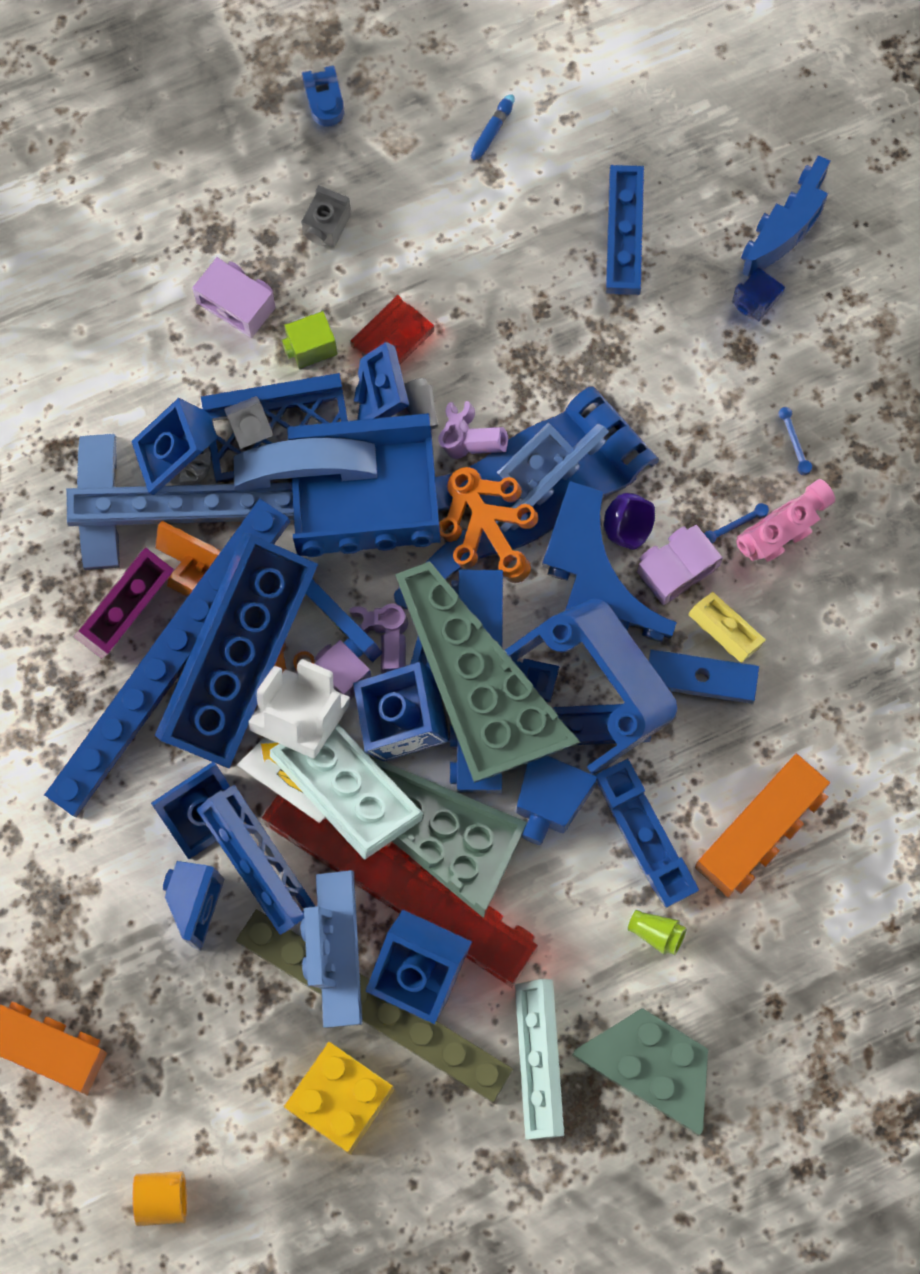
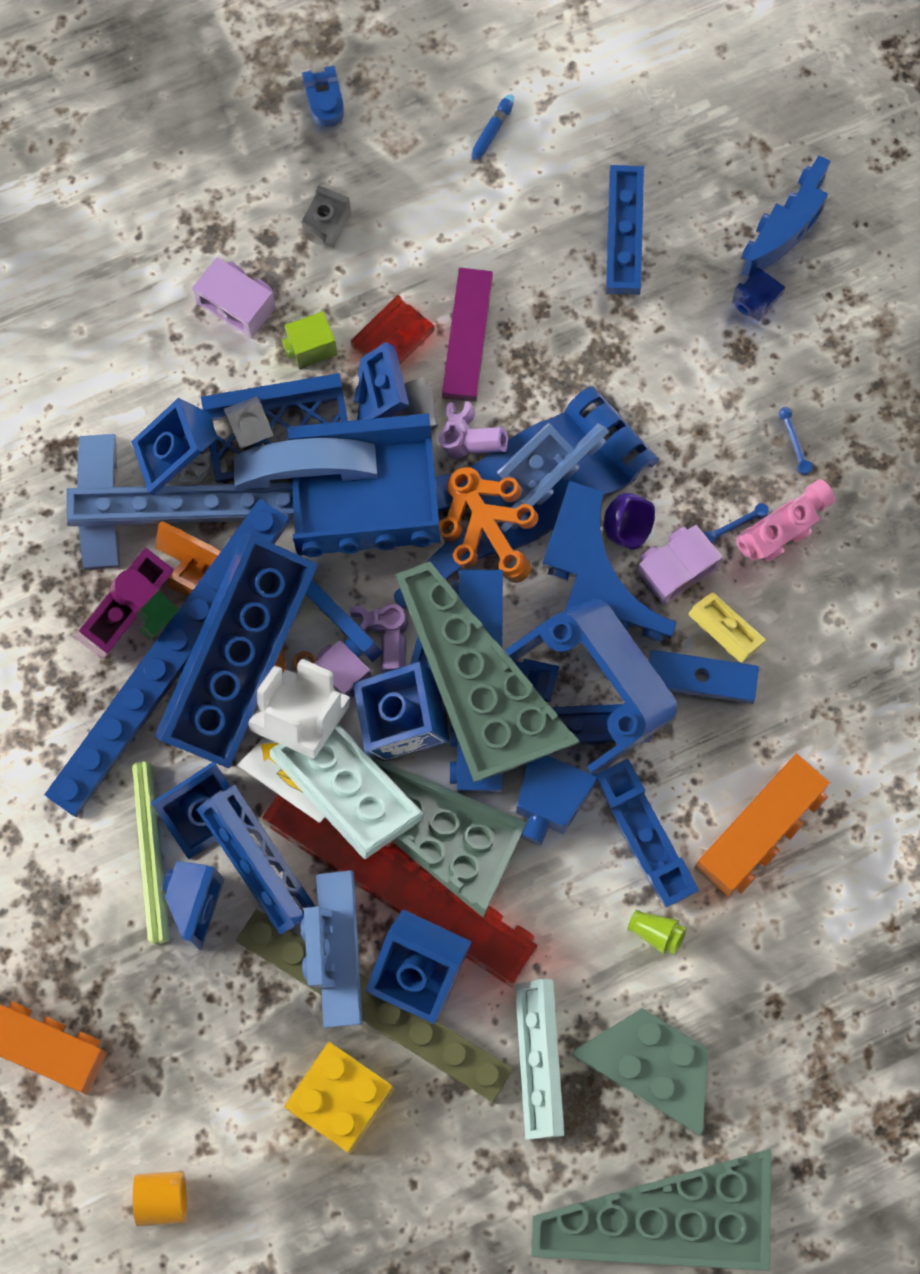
none -> leg [110,569,180,640]
none -> yellowish green axle [132,762,170,944]
none -> magenta tile [442,268,493,401]
none -> sand green wing [531,1149,771,1271]

